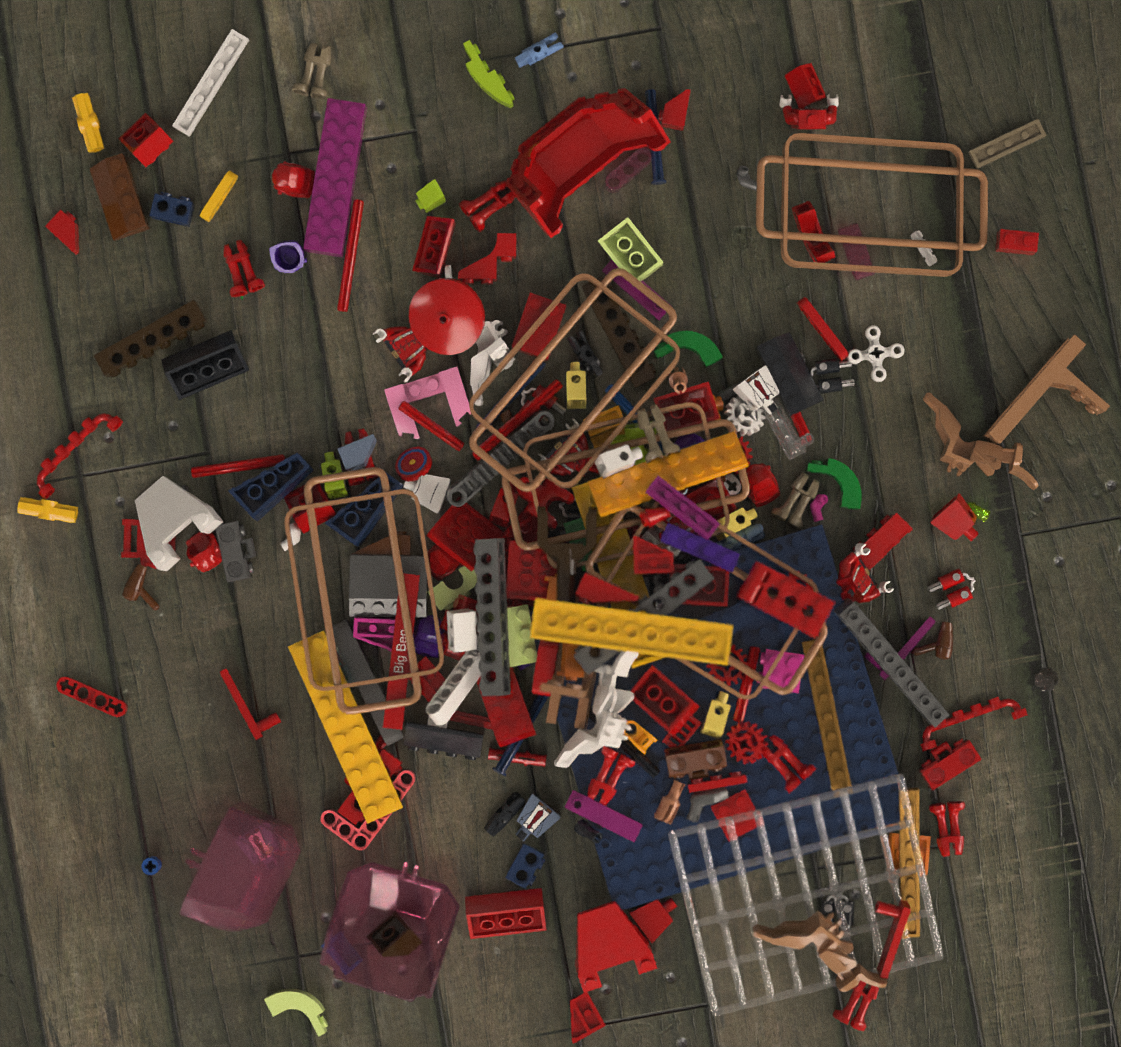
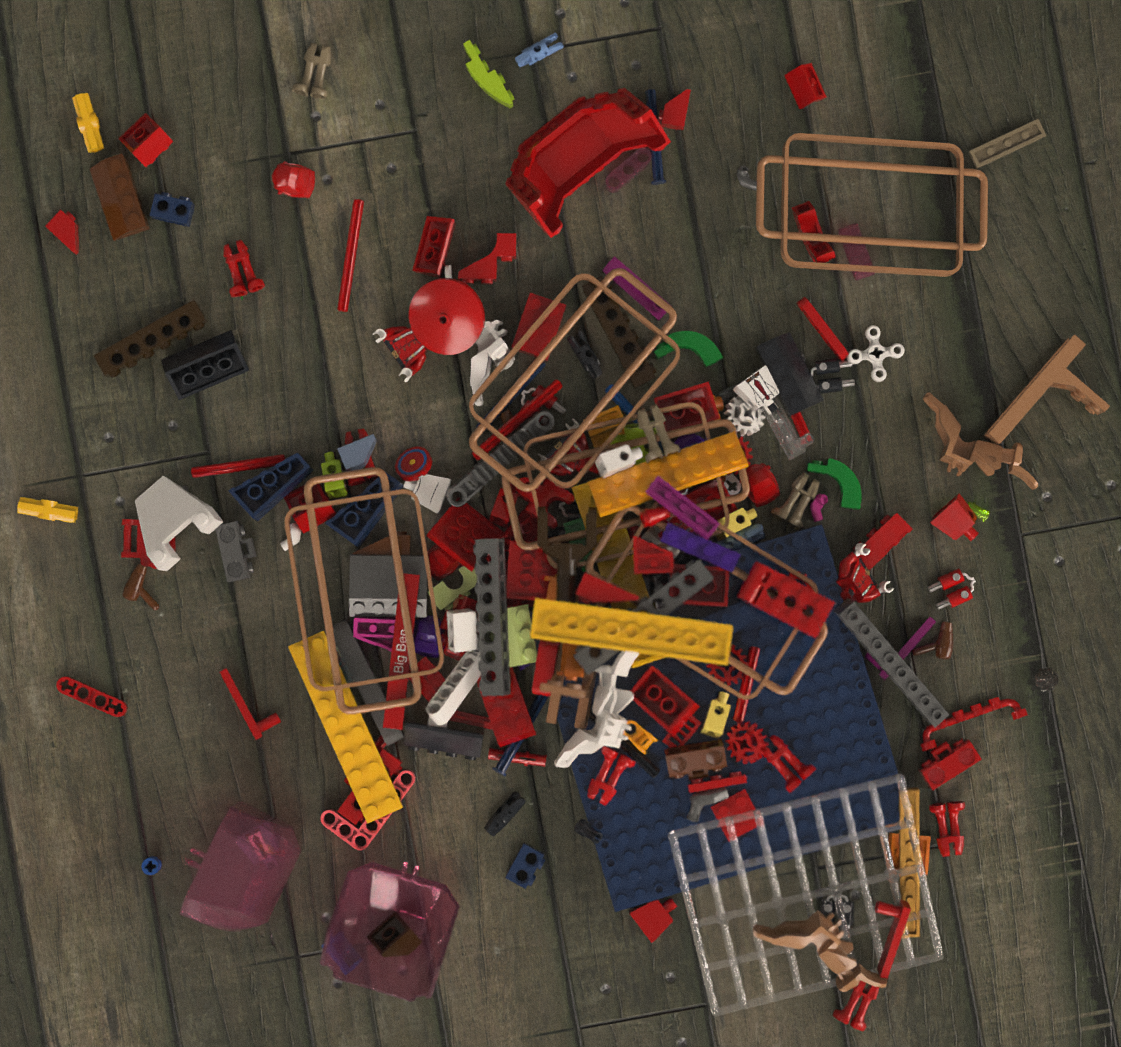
red bar [36,413,123,500] -> none
white plate [172,29,249,137] -> none
red helmet [185,531,222,572] -> none
yellow beam [200,170,238,222] -> none
yellowish green arch [264,989,328,1037] -> none
dark purple helmet [269,240,307,273] -> none
magenta brick [303,98,367,258] -> none
bright pink wedge [384,367,471,439] -> none
red axle [398,401,464,451] -> none
lime slope [415,179,446,213] -> none
red piece [459,180,516,232] -> none
red slope [465,888,547,939] -> none
torso [515,793,561,841] -> none
magenta piece [565,790,643,842] -> none
light yellow torso [566,362,586,409] -> none
red wing [570,992,606,1044] -> none
red wedge [575,901,657,993] -> none
yellowish green slope [598,217,663,286] -> none
nougat arm [654,780,685,824] -> none
nougat arm [667,367,688,394] -> none
dark pink plate [757,649,804,693] -> none
red torso [779,94,839,129] -> none
pearl gold tile [802,639,853,795] -> none
white axle [911,230,937,266] -> none
red brick [995,229,1039,255] -> none

